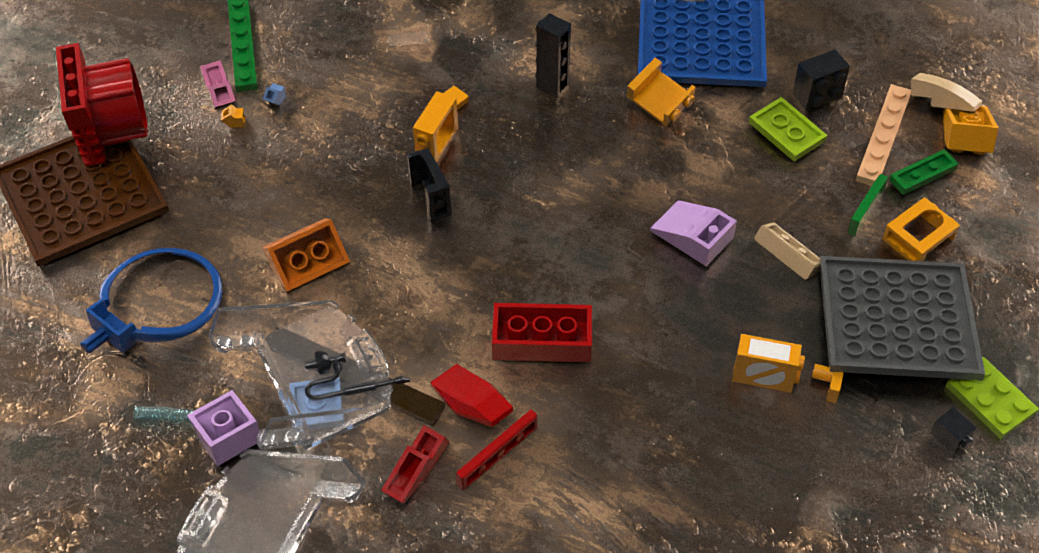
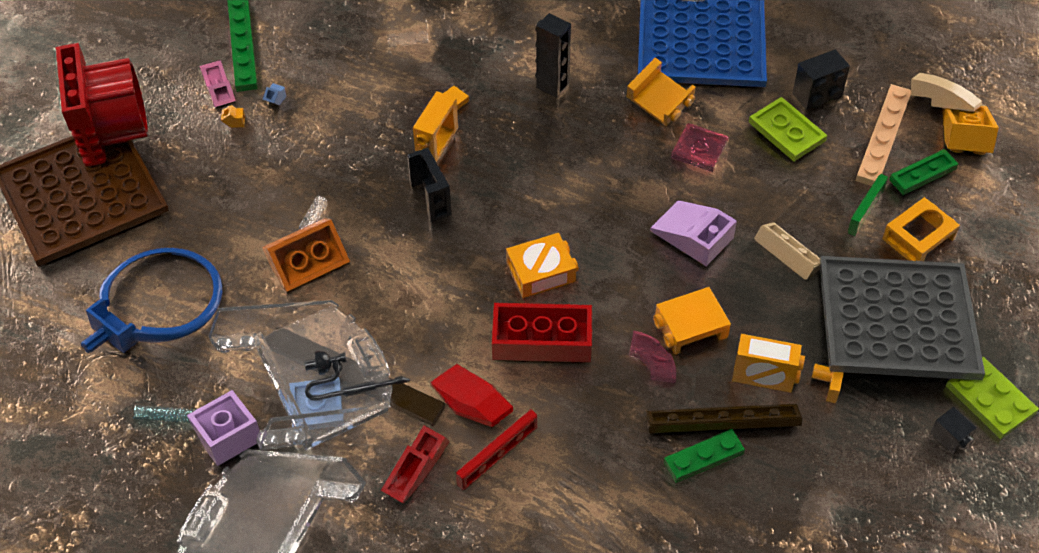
none -> clear axle [299,196,328,229]
none -> light orange brick [506,233,579,298]
none -> clear pink tile [630,331,676,383]
none -> dark brown tile [646,404,803,433]
none -> light orange panel [653,287,731,355]
none -> green plate [664,429,745,483]
none -> clear pink tile [671,123,729,172]

